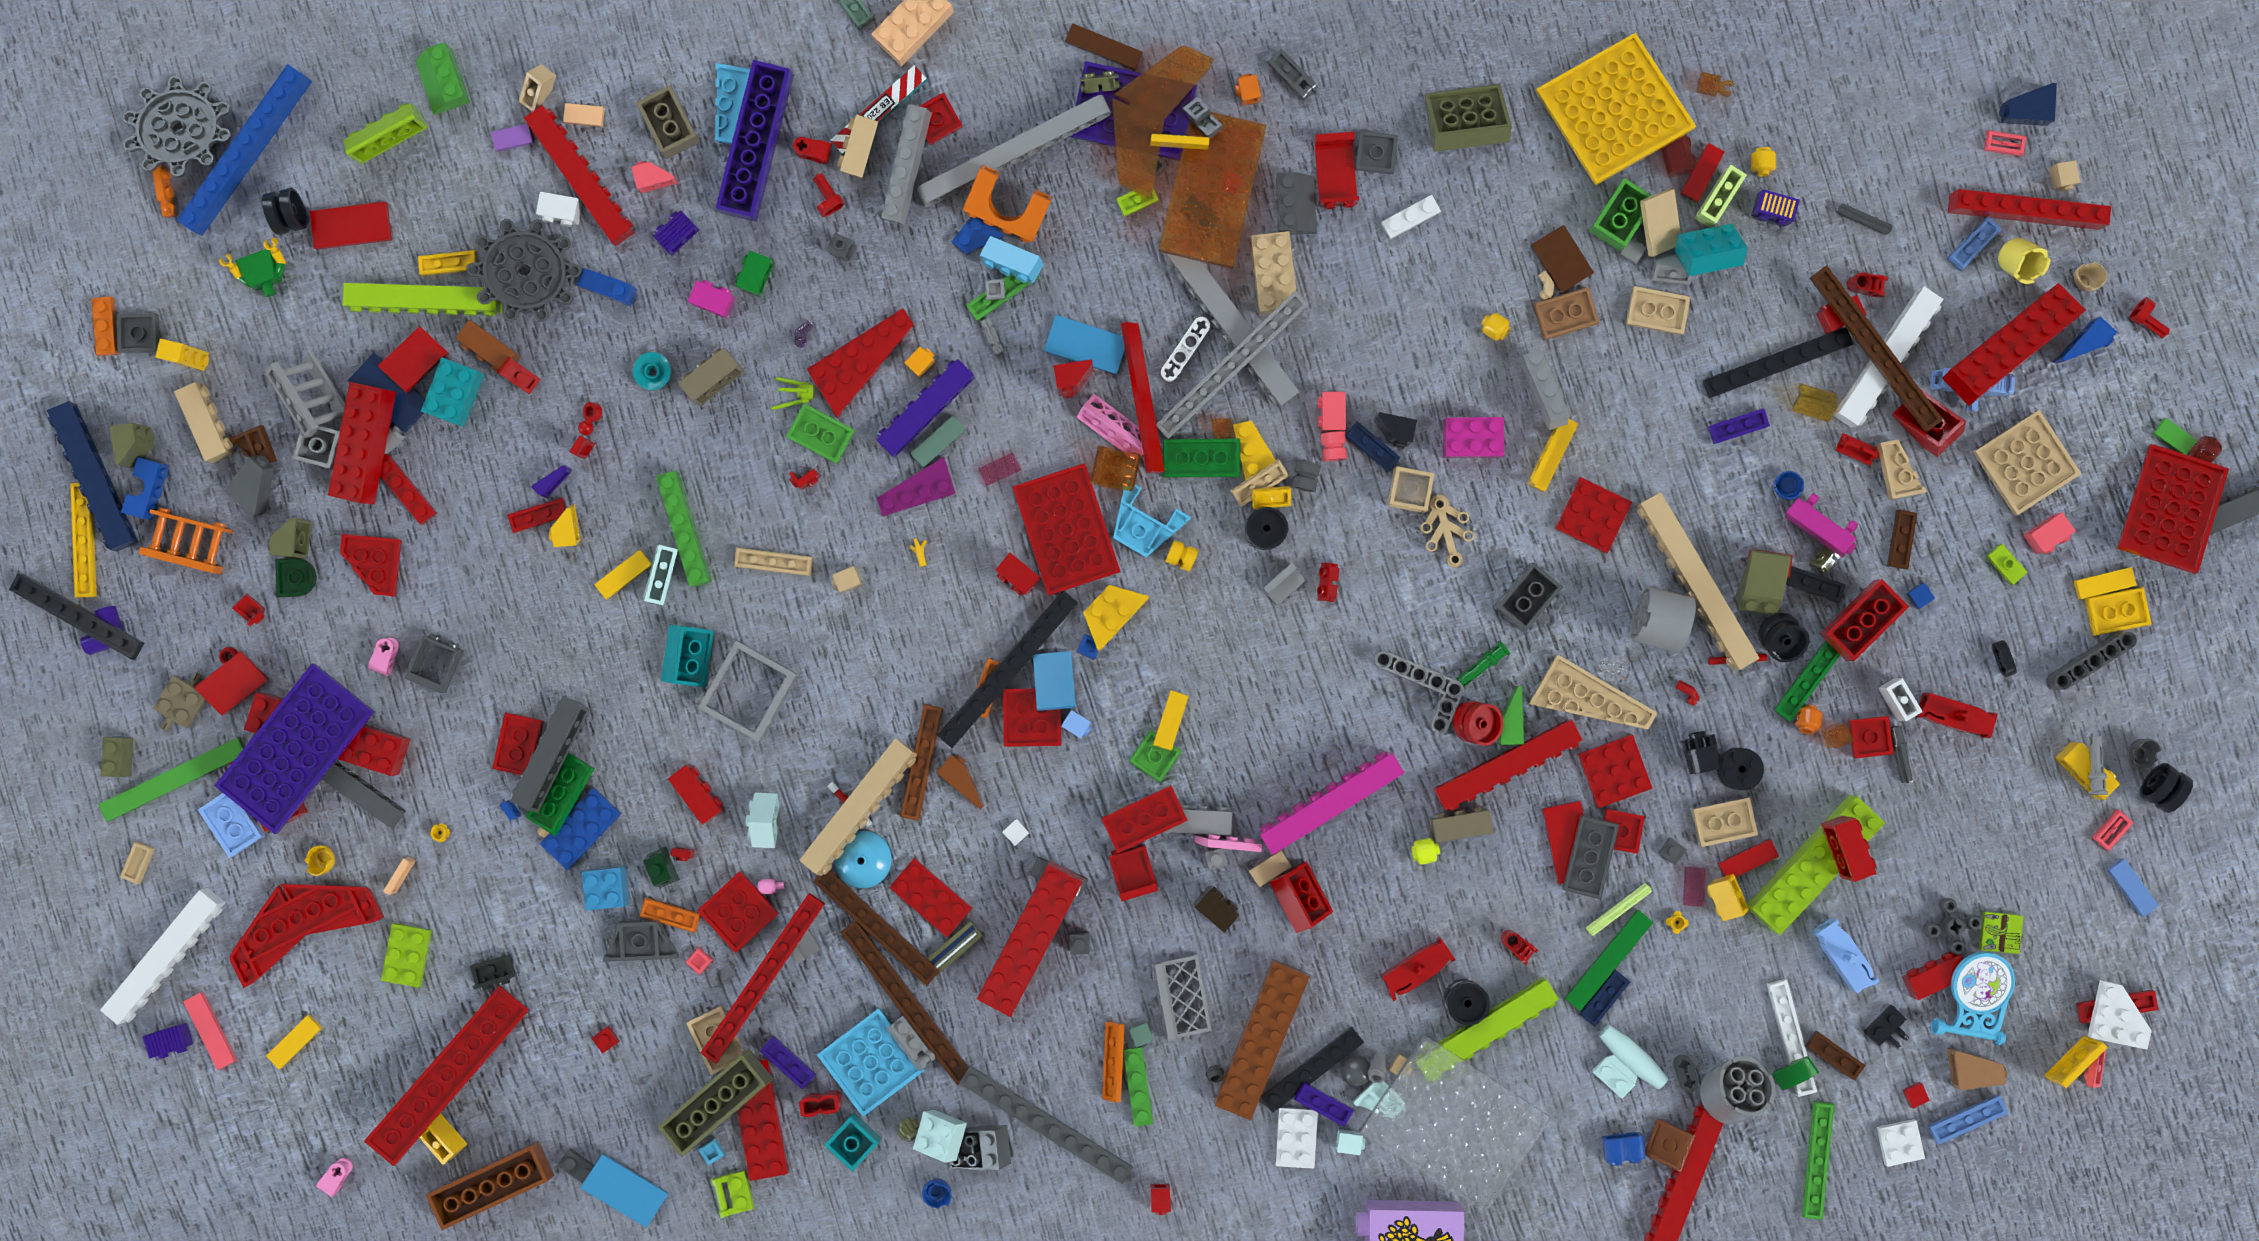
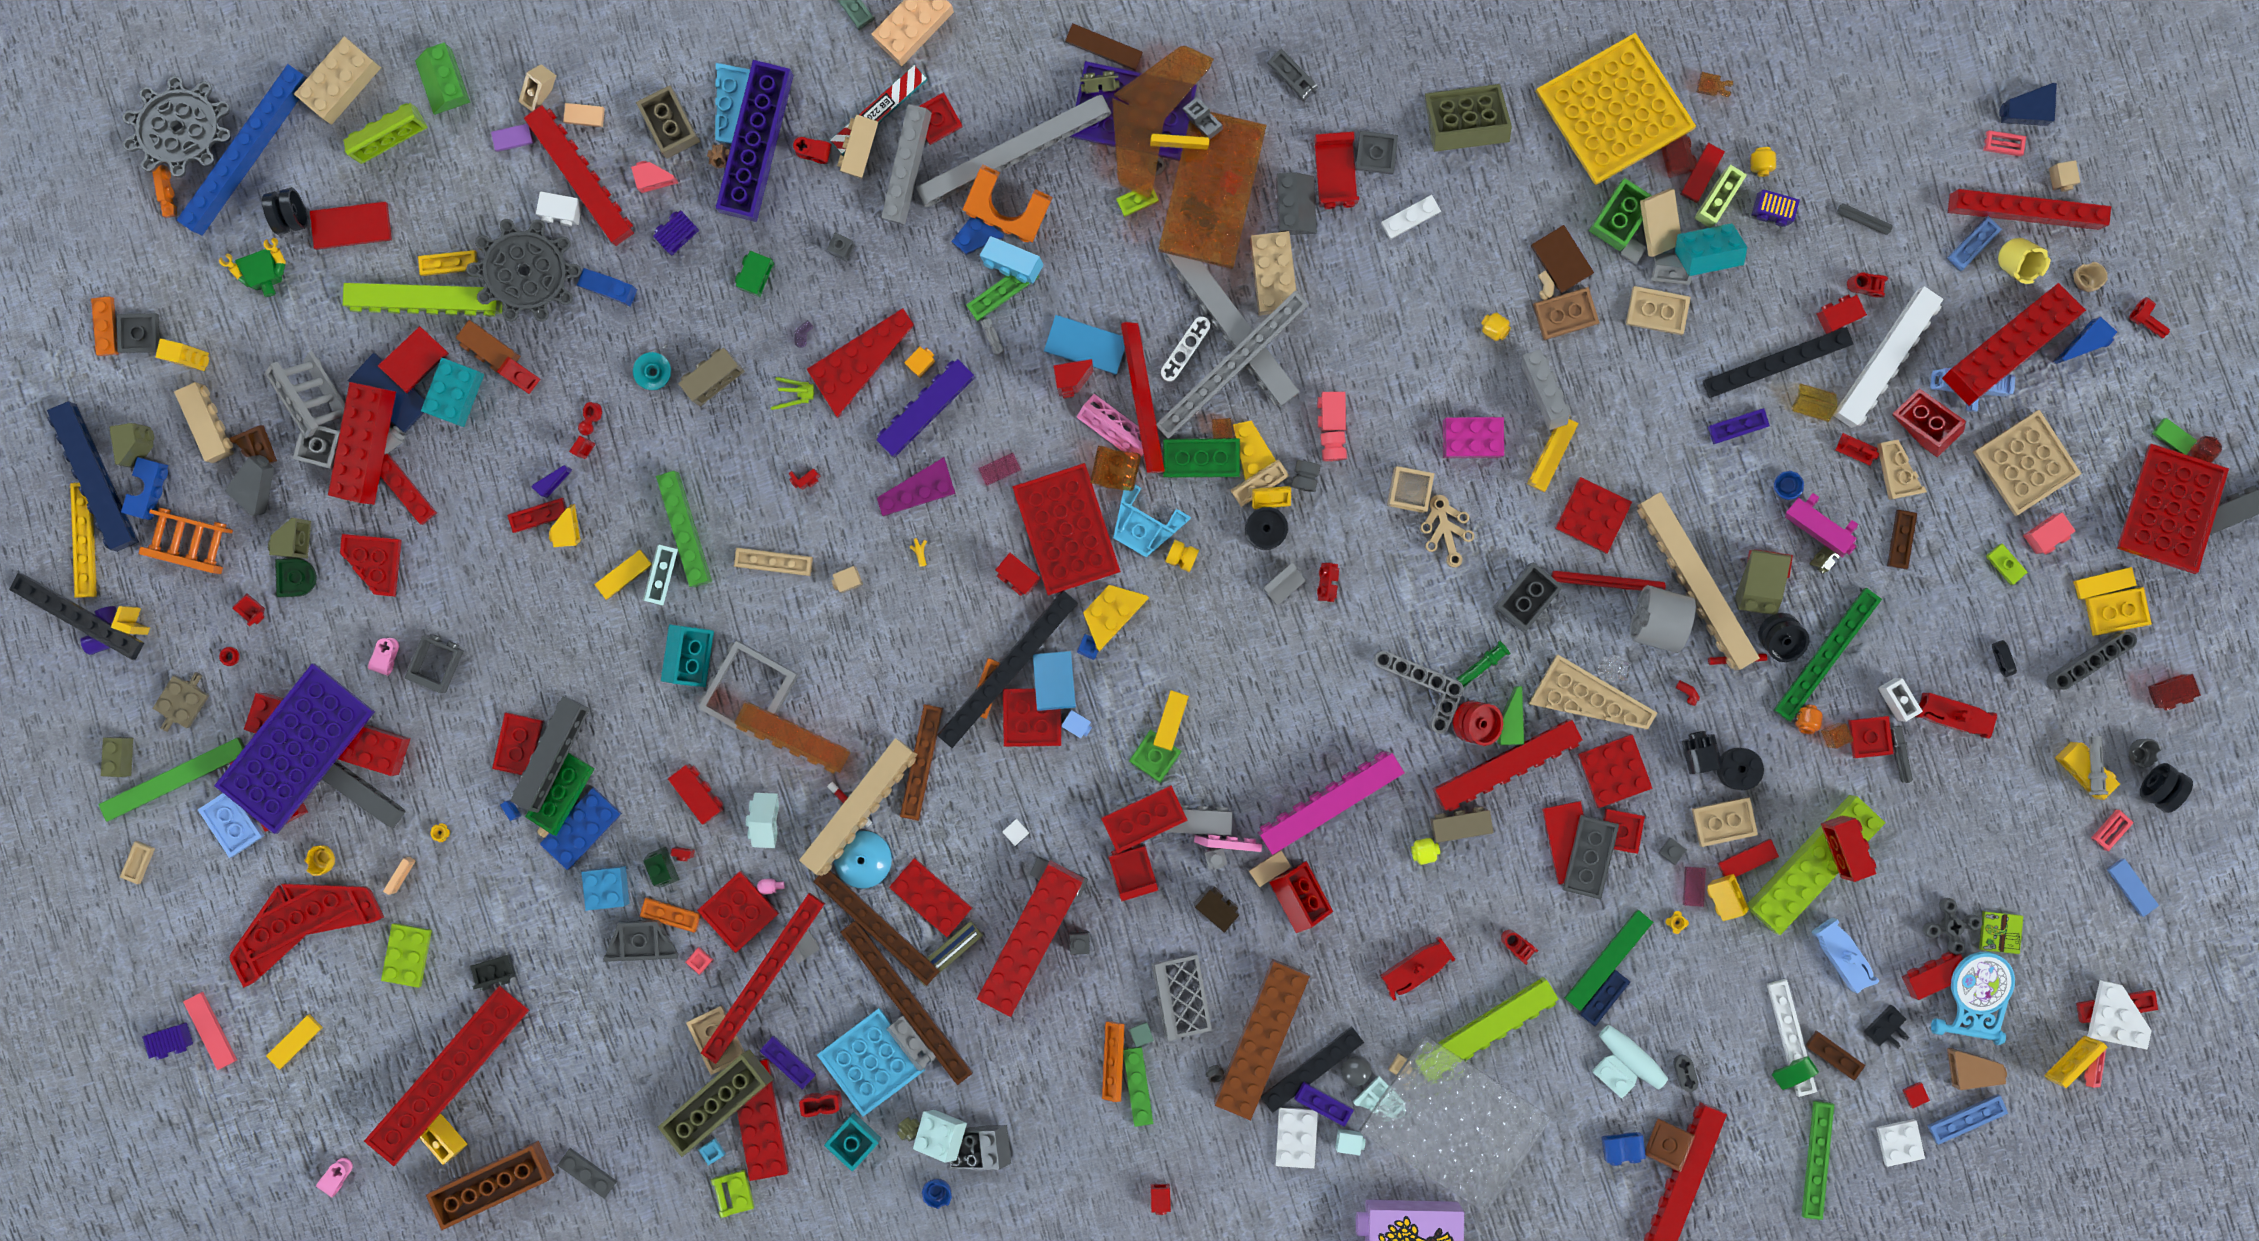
white brick [100,888,226,1025] -> none
red tile [194,651,269,716] -> none
dark azure tile [580,1153,669,1228] -> none
red plate [591,1026,620,1054] -> none
dark pink brick [688,280,735,319] -> none
bright green plate [786,403,855,464] -> none
red piece [813,173,845,217] -> none
sand green tile [911,415,966,468] -> none
dark orange slope [936,754,984,810] -> none
dark grey plate [959,1066,1133,1184] -> none
light grey tile [984,279,1006,301] -> none
orange brick [1234,73,1261,106] -> none
dark blue tile [1345,421,1401,473] -> none
light grey cone [1367,1053,1387,1083] -> none
black slope [1374,412,1417,449] -> none
black wheel [1443,979,1490,1026] -> none
yellowish green axle [1586,883,1652,936] -> none
light grey brick [1700,1056,1776,1125] -> none
black plate [1786,566,1846,603] -> none
reddish brown plate [1809,265,1943,432] -> none
red brick [1819,579,1909,661] -> none
blue tile [1906,583,1935,609] -> none
none -> yellow panel [111,606,150,635]
none -> tan brick [294,36,381,125]
none -> medium nougat gear [707,144,730,168]
none -> clear orange brick [734,700,850,774]
none -> red axle [1551,571,1666,591]
none -> clear red brick [2147,674,2201,710]

